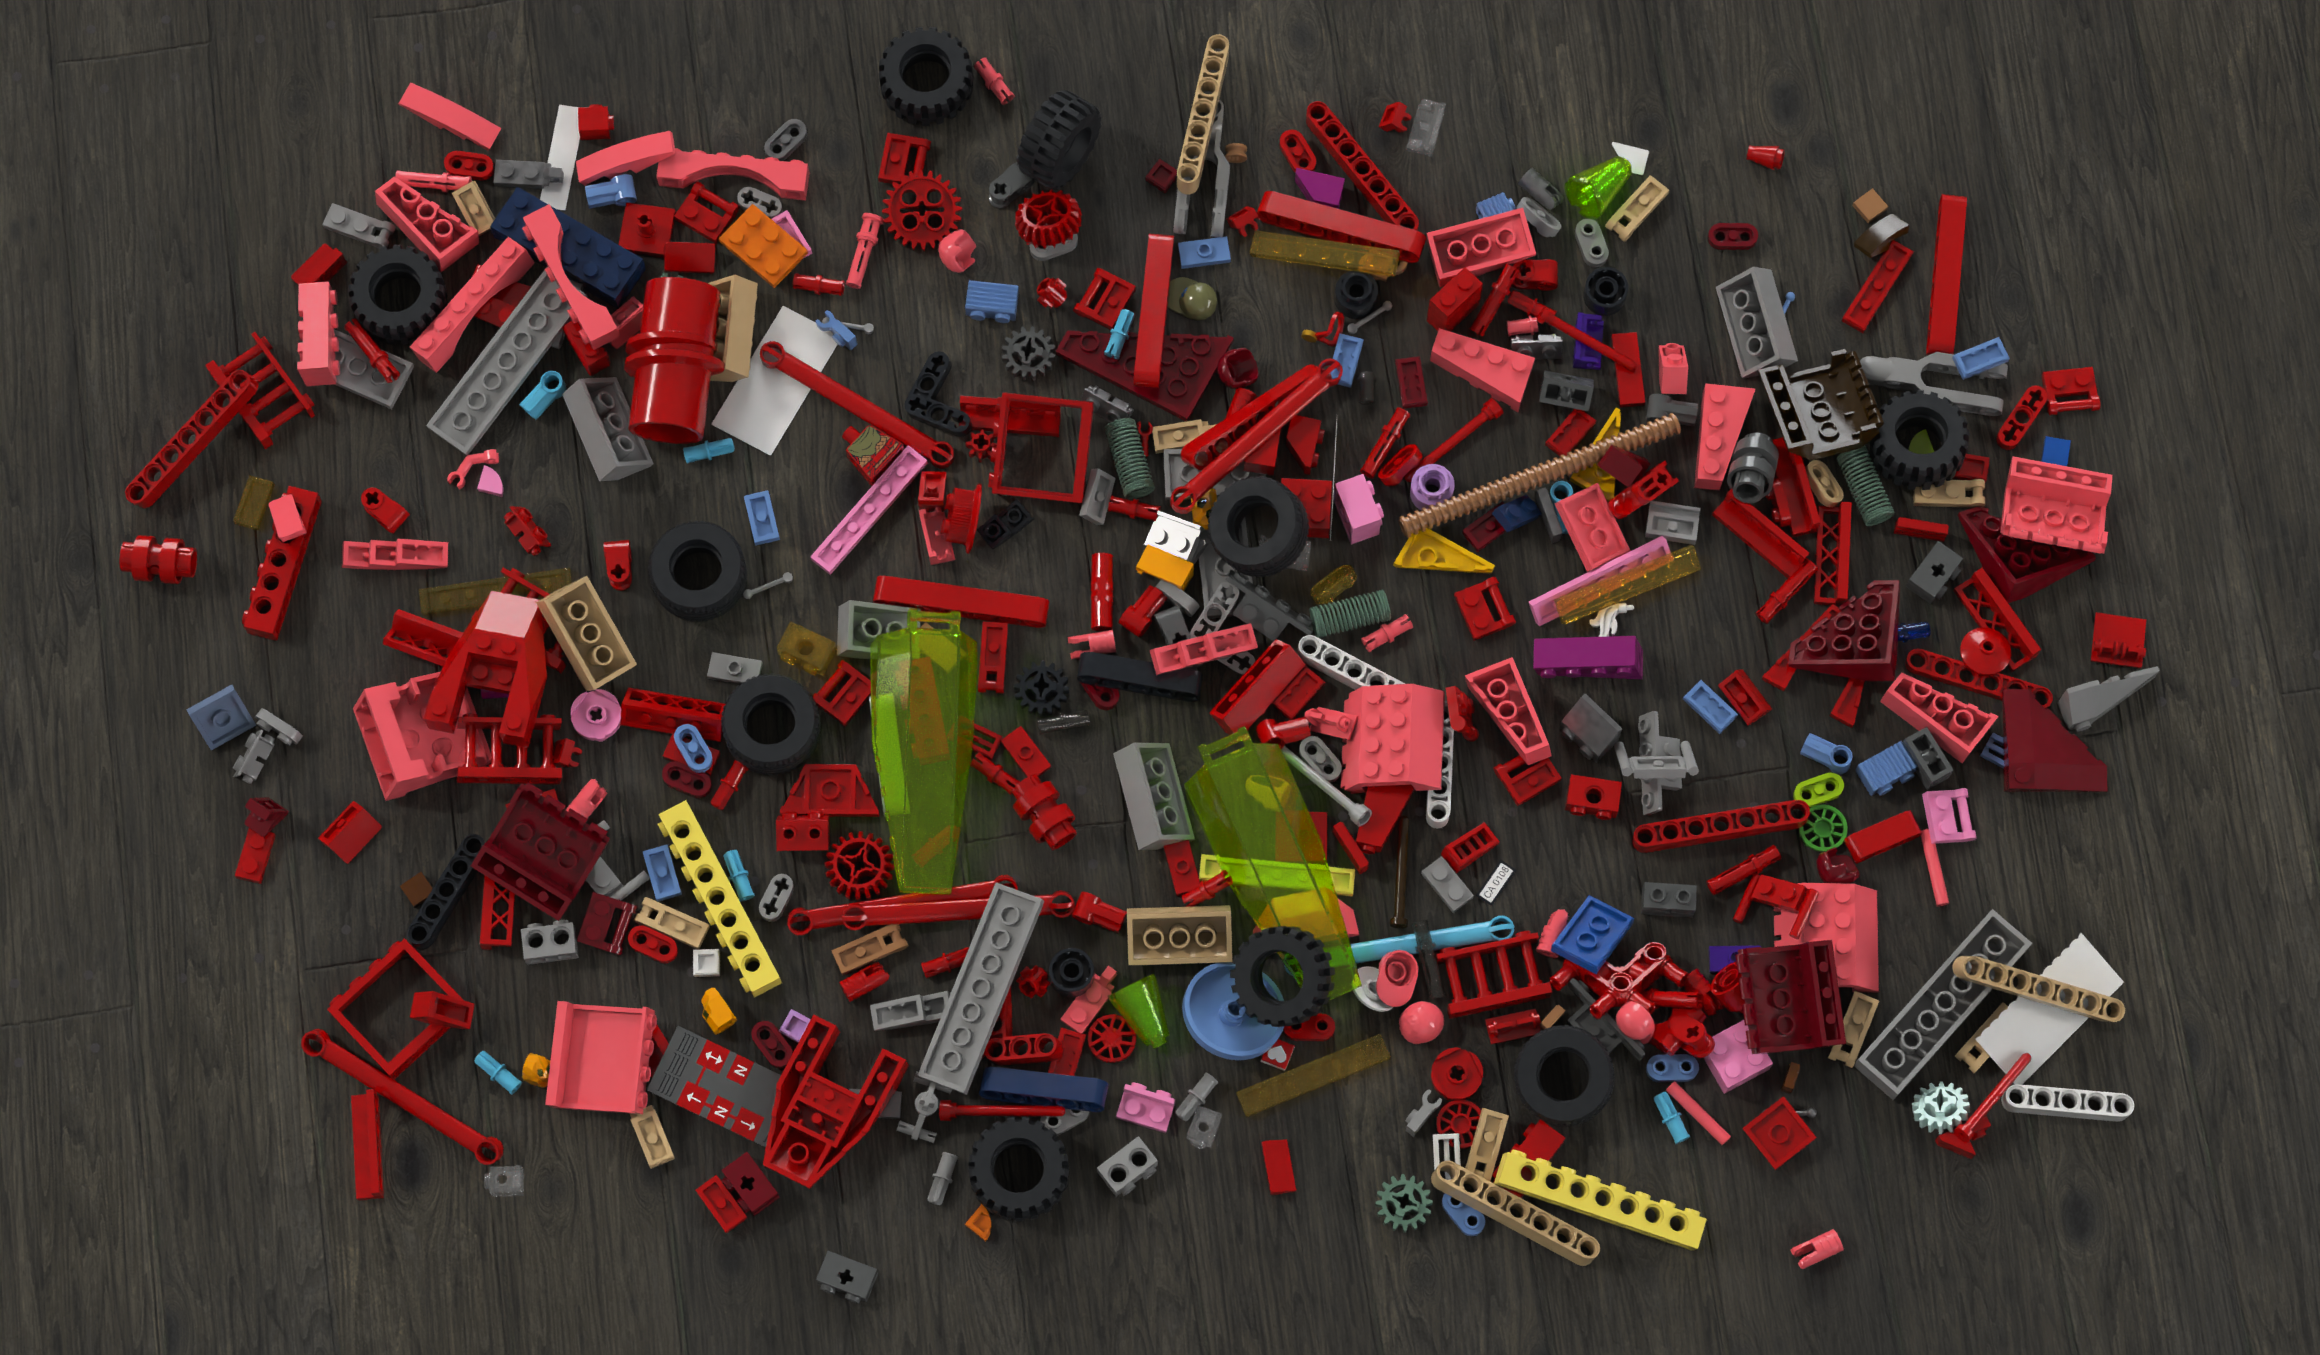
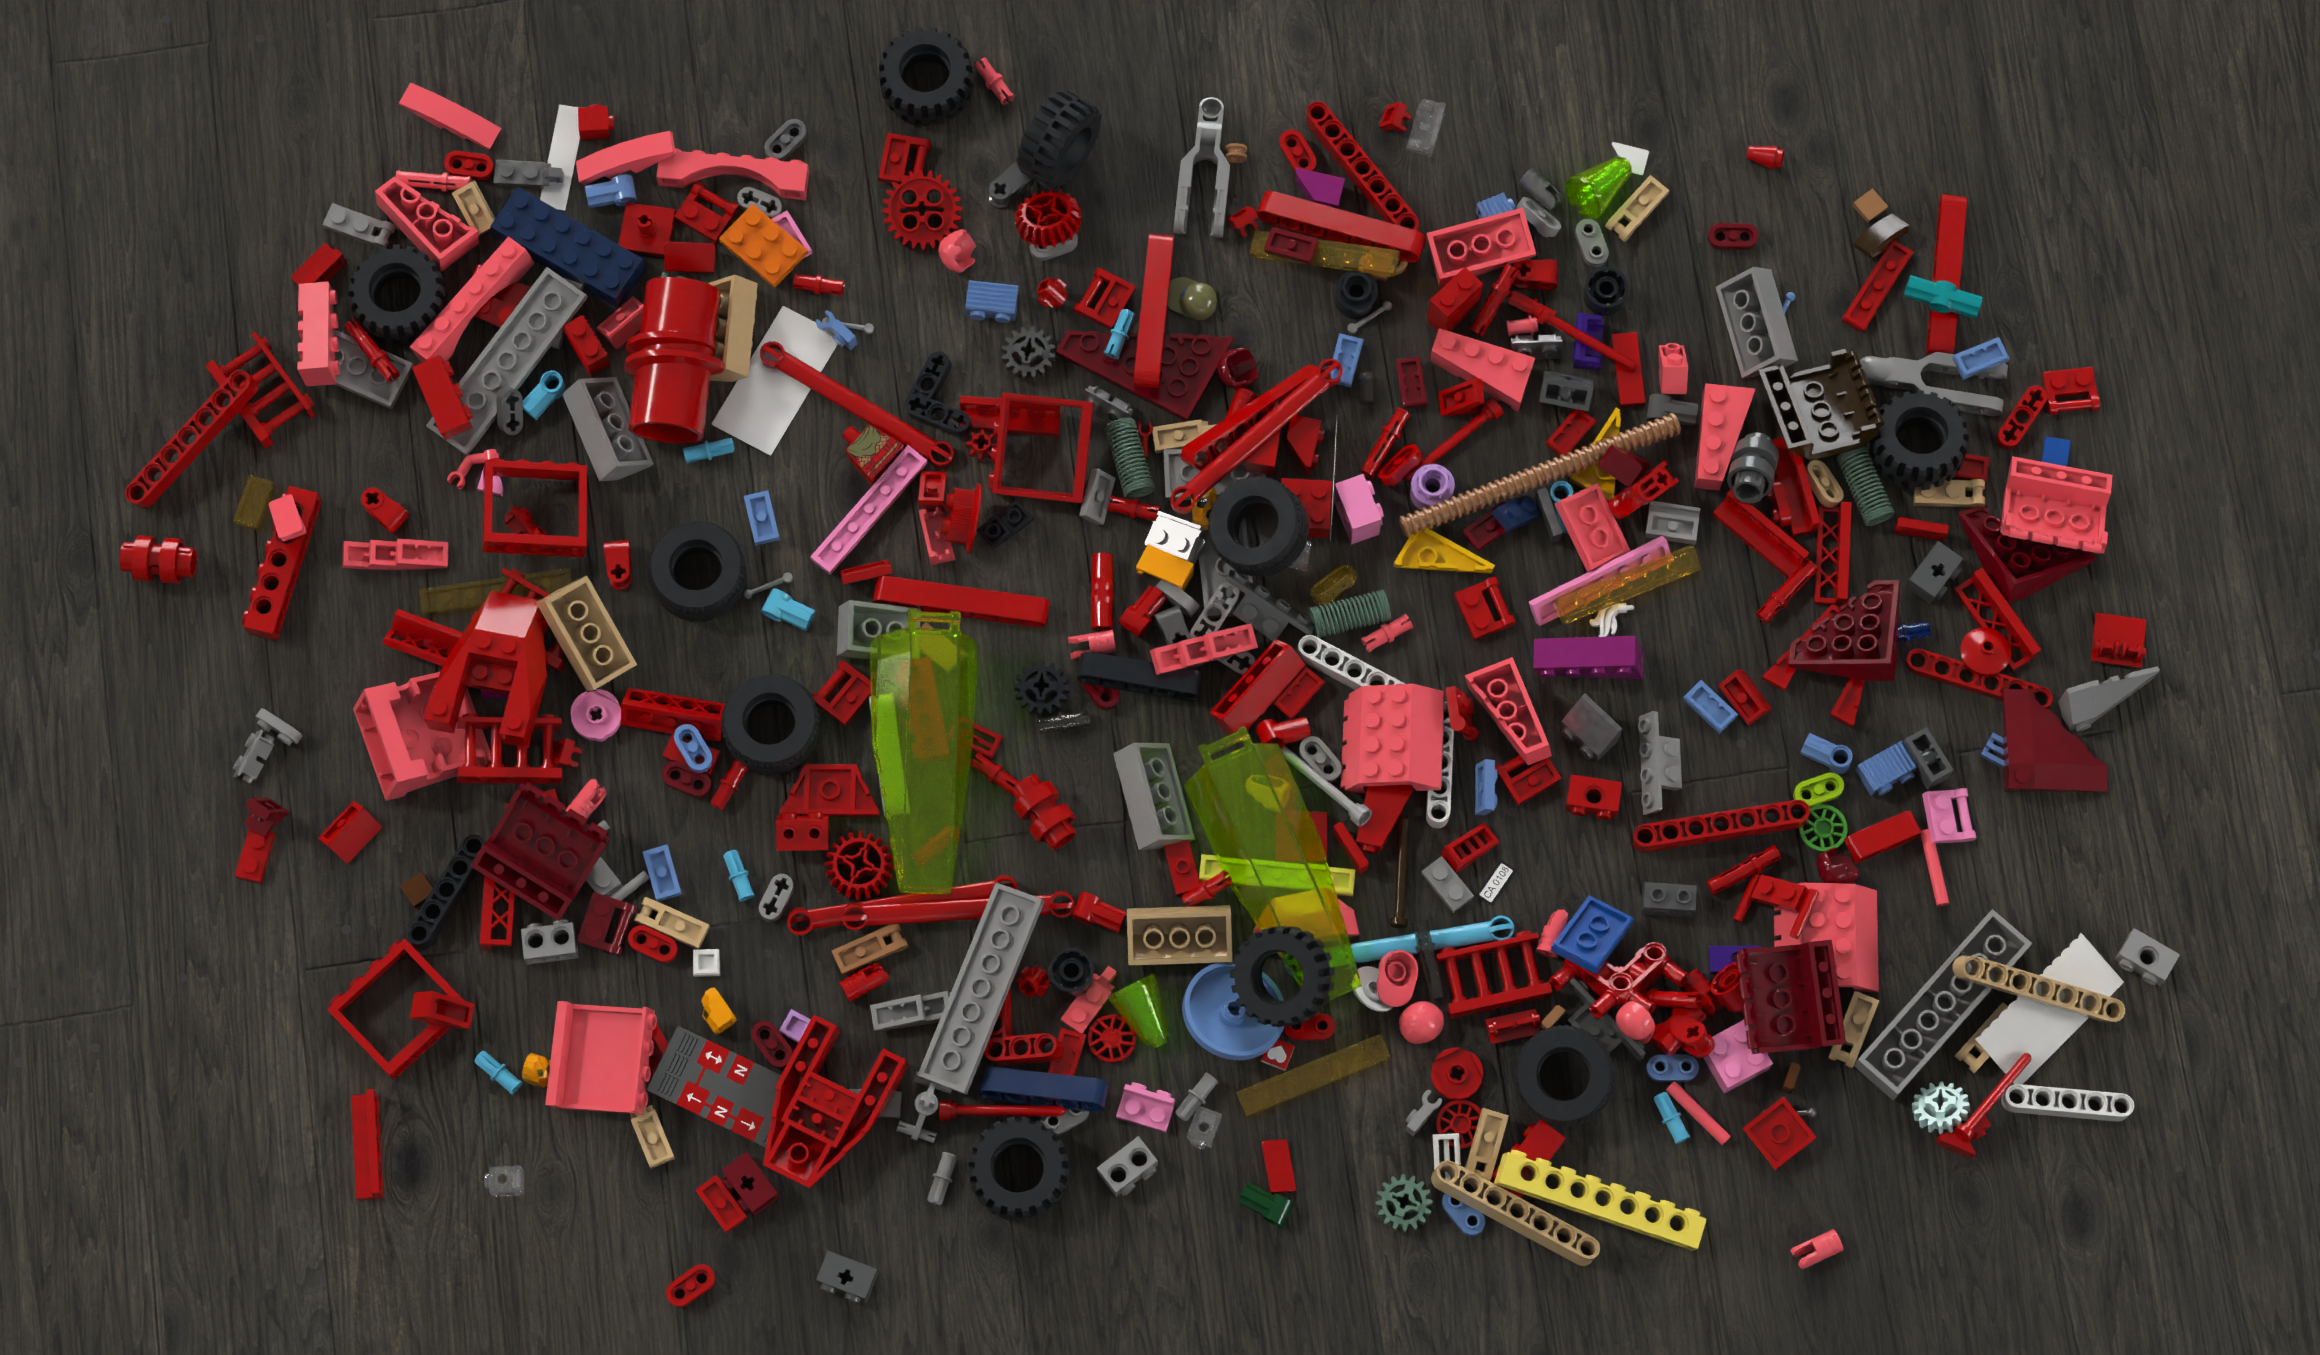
sand blue tile [186,685,256,750] -> none
red piece [301,1029,504,1165] -> none
coral arch [522,204,620,350] -> none
light yellow brick [658,800,782,998] -> none
light grey plate [707,652,763,684] -> none
clear yellow brick [777,621,837,676] -> none
coral pin [846,213,884,289] -> none
red axle [921,947,969,979] -> none
orange tile [965,1204,992,1242] -> none
red plate [978,622,1008,694] -> none
red plate [1000,726,1051,777] -> none
dark red tile [1145,159,1177,193] -> none
tan beam [1177,34,1229,194] -> none
medium blue plate [1178,236,1231,269] -> none
red piece [1301,312,1344,347] -> none
coral hinge [1305,707,1358,740] -> none
light grey plate [1614,741,1699,780] -> none
coral wedge [1880,672,1999,763] -> none
lime tile [1908,429,1934,454] -> none
none -> red brick [412,355,474,440]
none -> red window [482,458,587,558]
none -> dark grey beam [496,386,523,435]
none -> red plate [666,1264,715,1308]
none -> medium azure piece [761,588,816,631]
none -> red tile [840,559,893,585]
none -> dark green piece [1238,1182,1295,1228]
none -> dark red plate [1264,227,1320,265]
none -> red slope [1438,378,1484,417]
none -> medium blue plate [1475,759,1498,816]
none -> teal piece [1903,275,1983,319]
none -> light grey brick [2114,928,2180,986]

